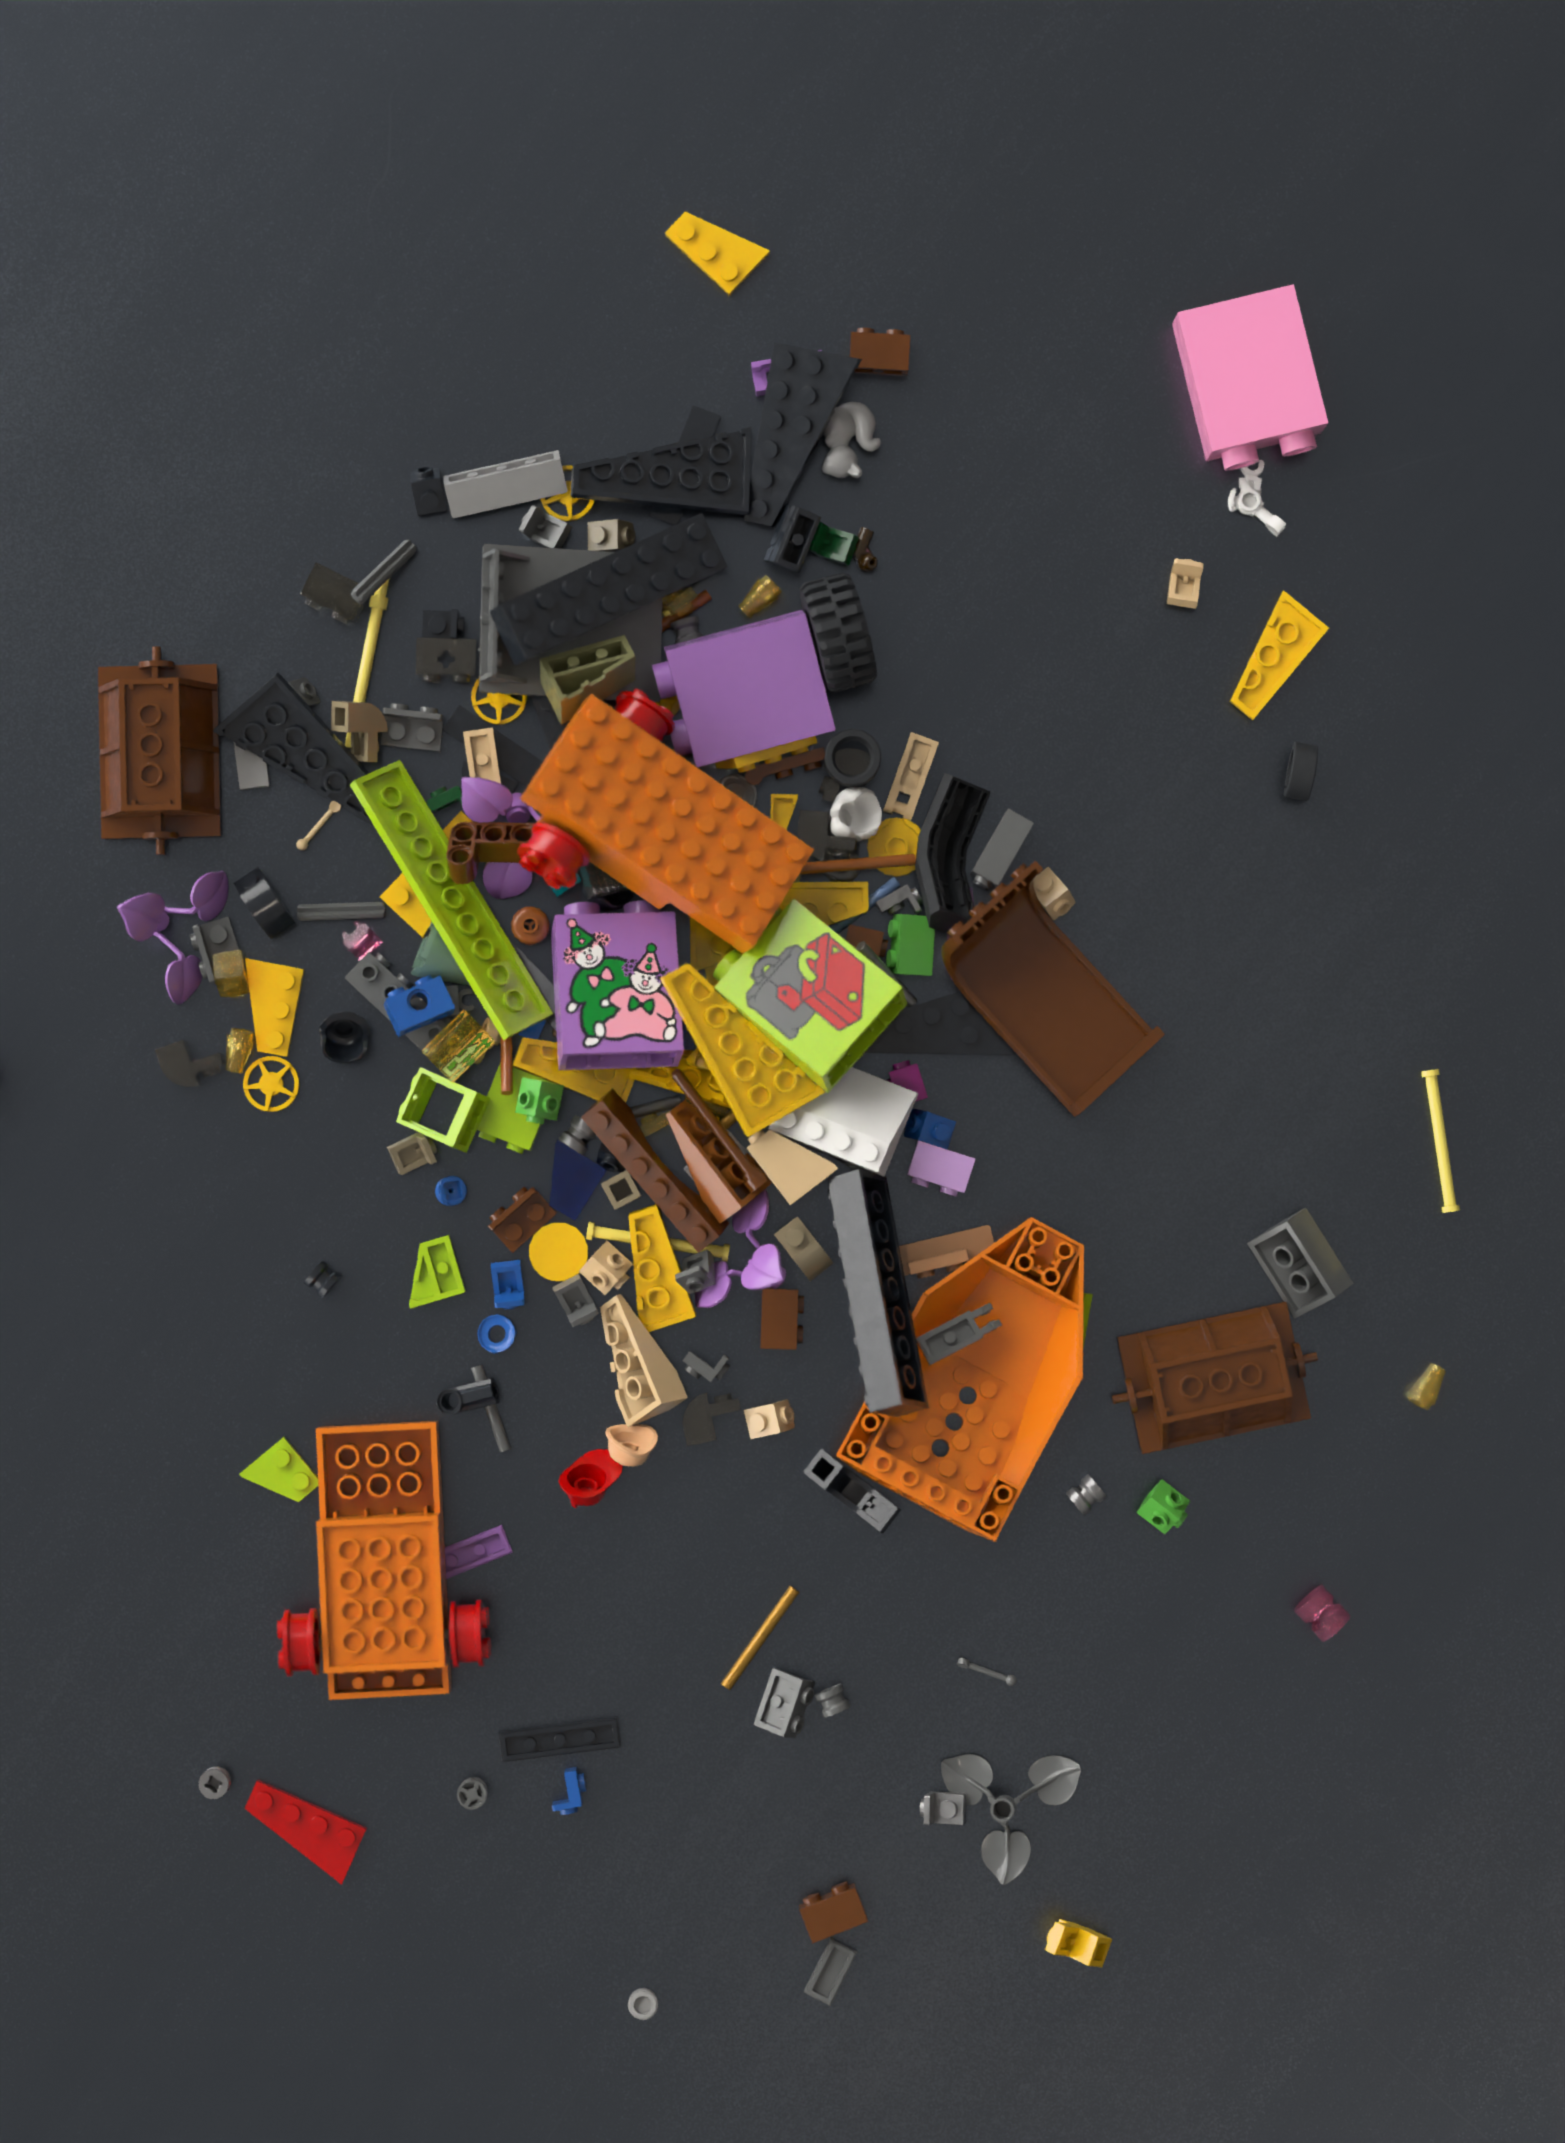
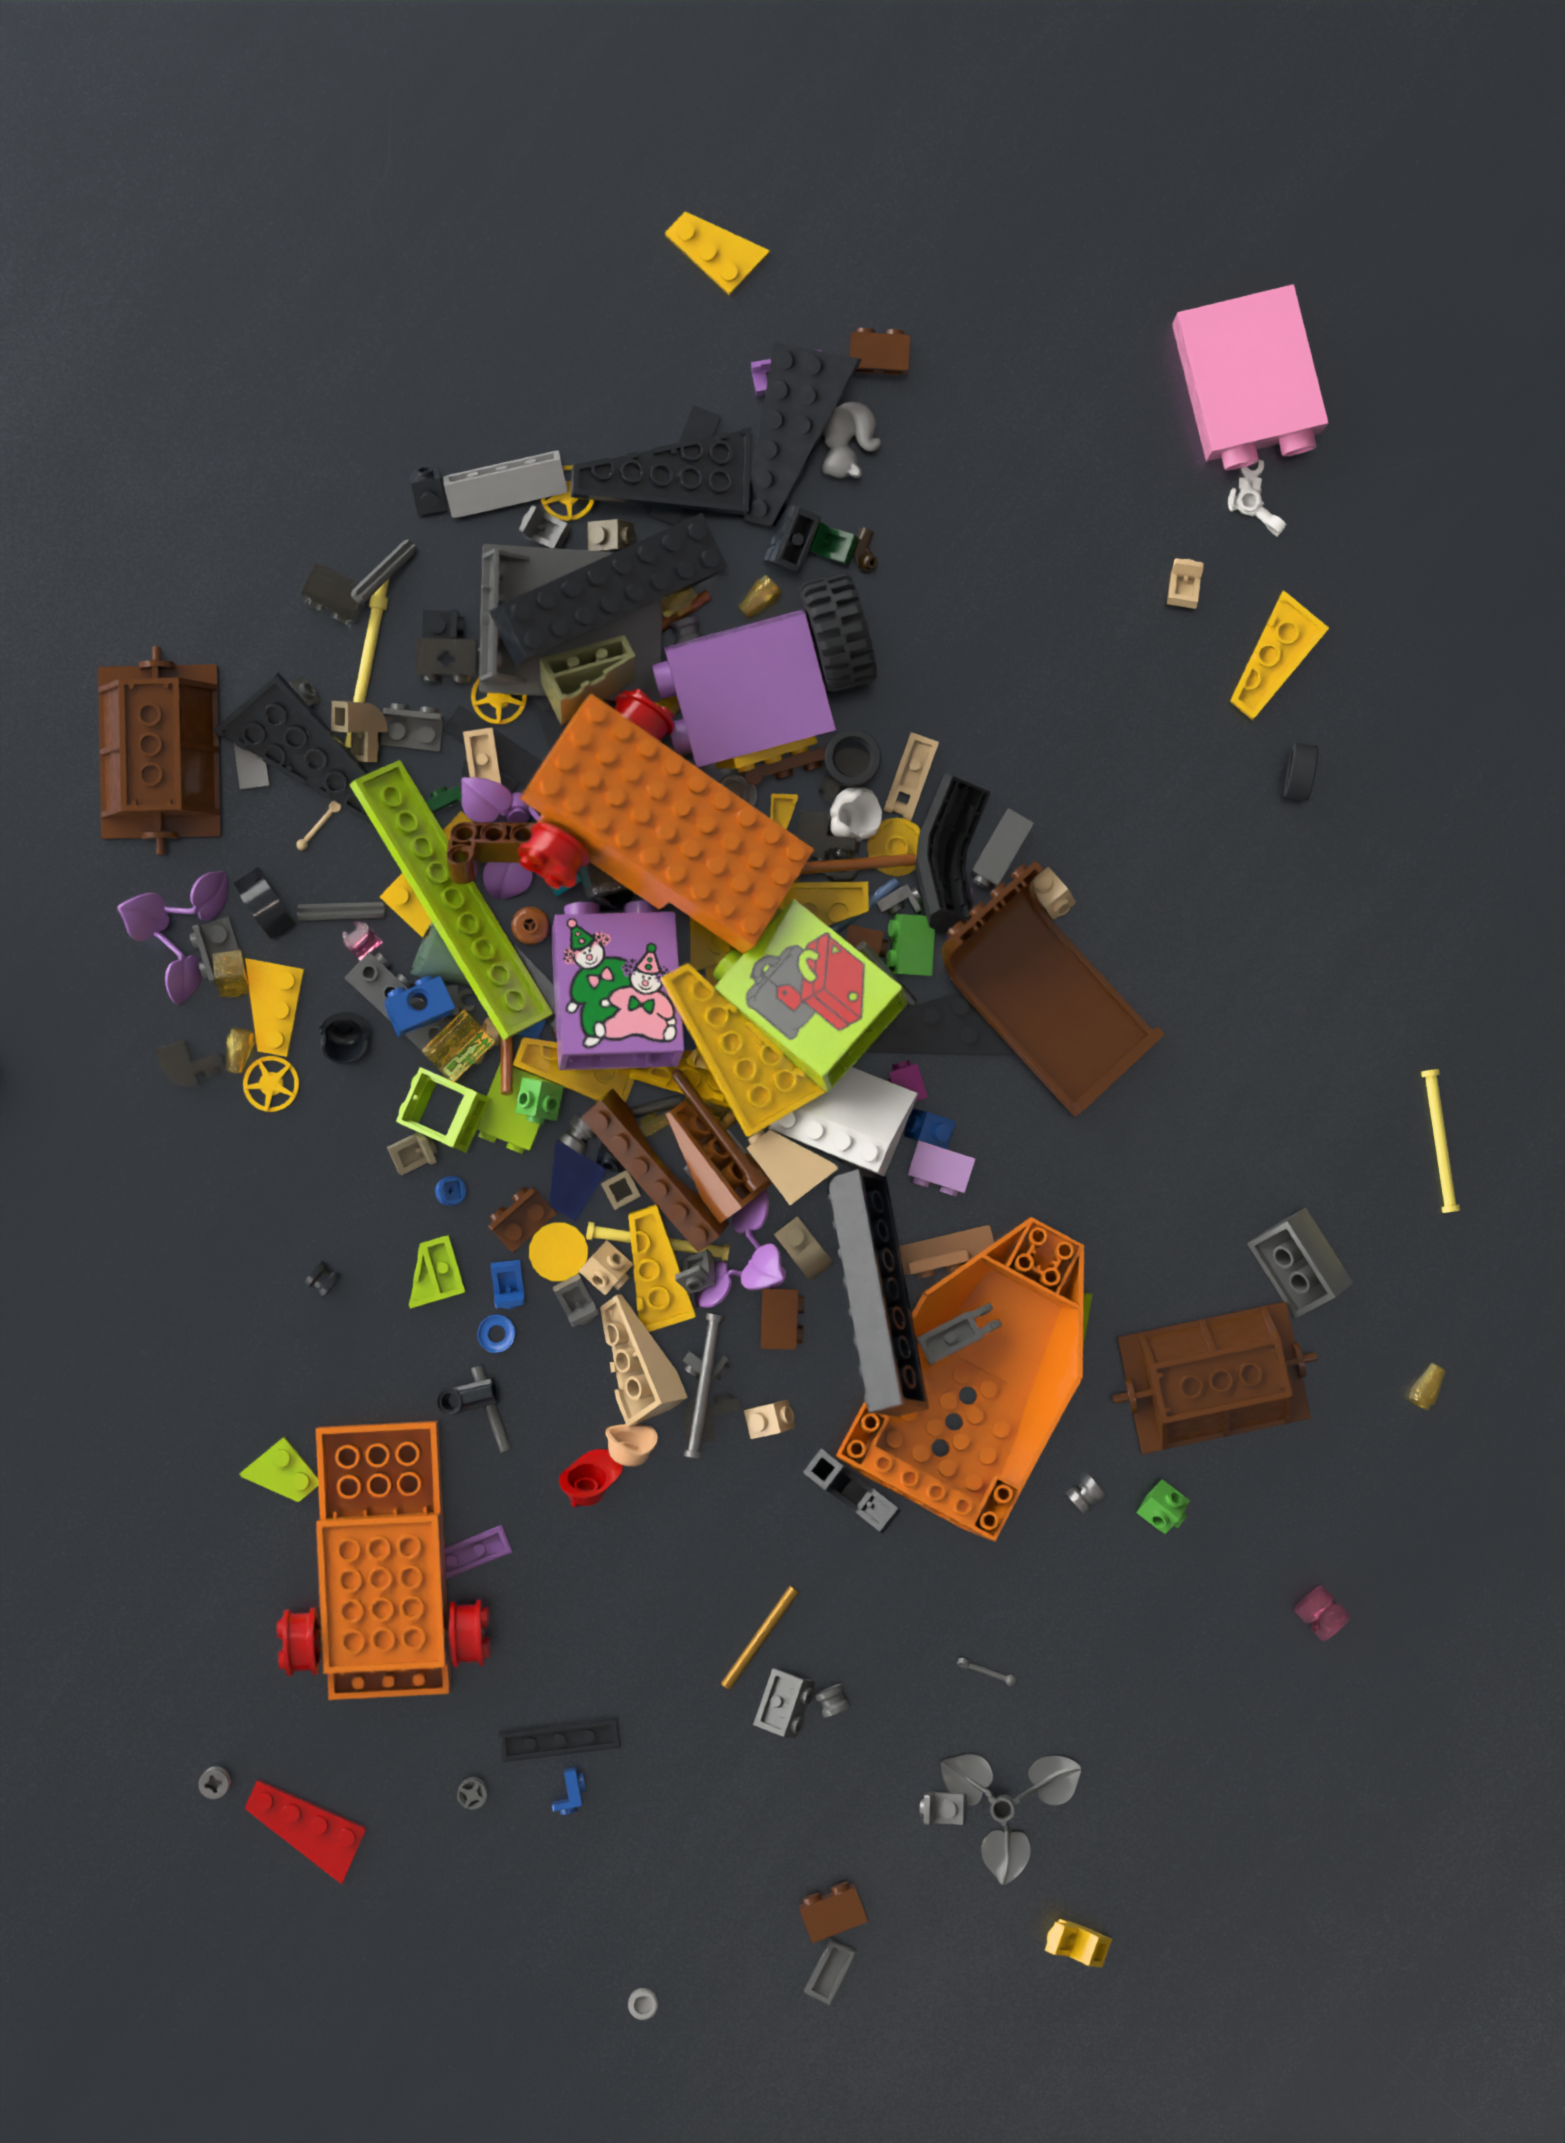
none -> flat silver bar [684,1313,725,1459]

